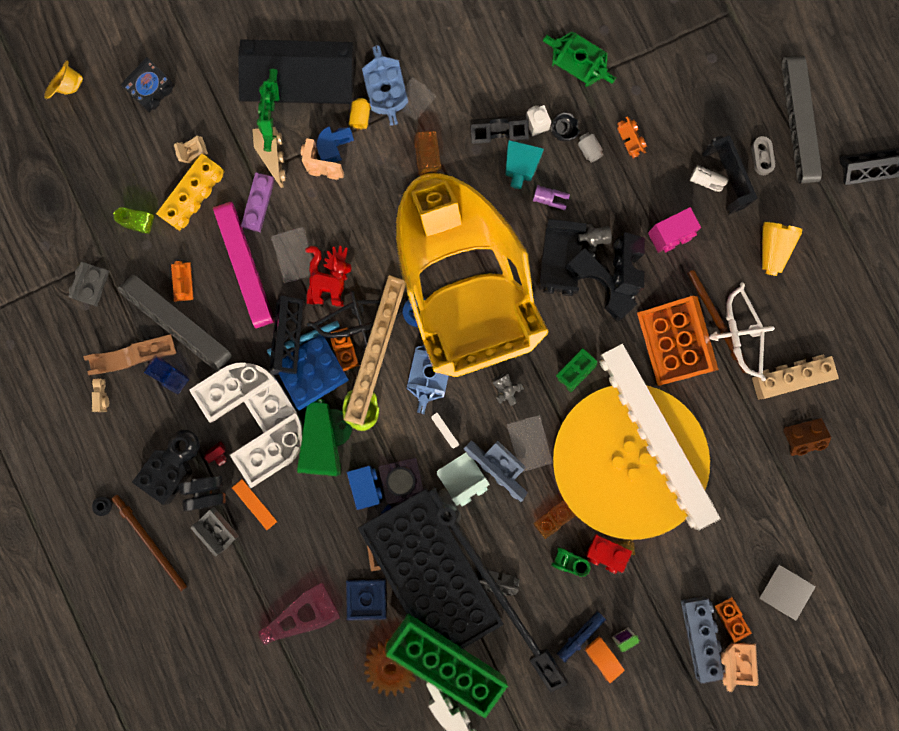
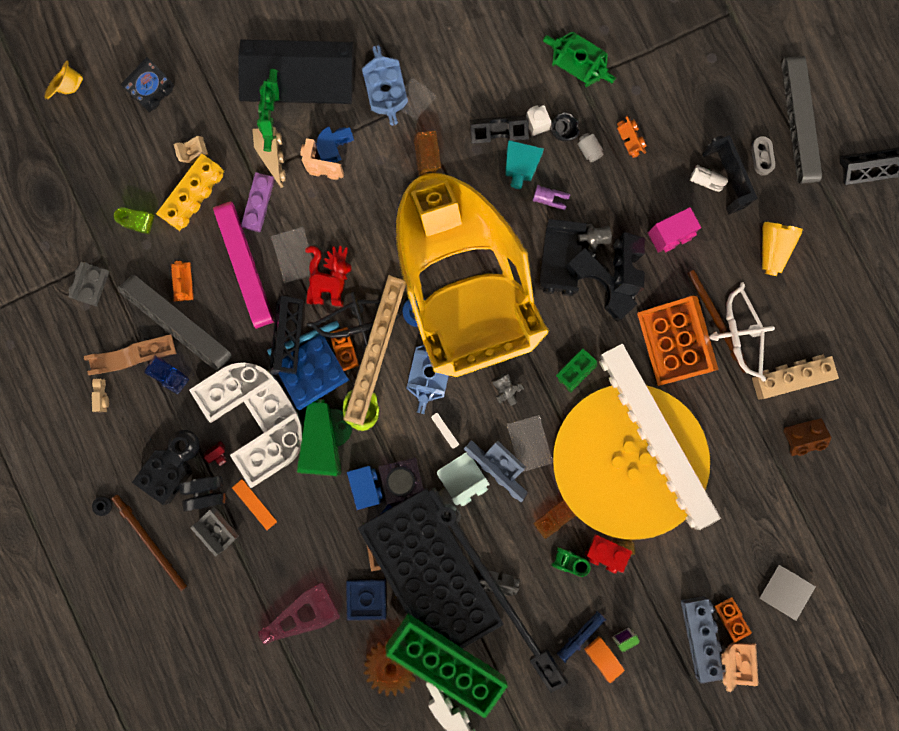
yellow brick [349,98,371,129] -> none

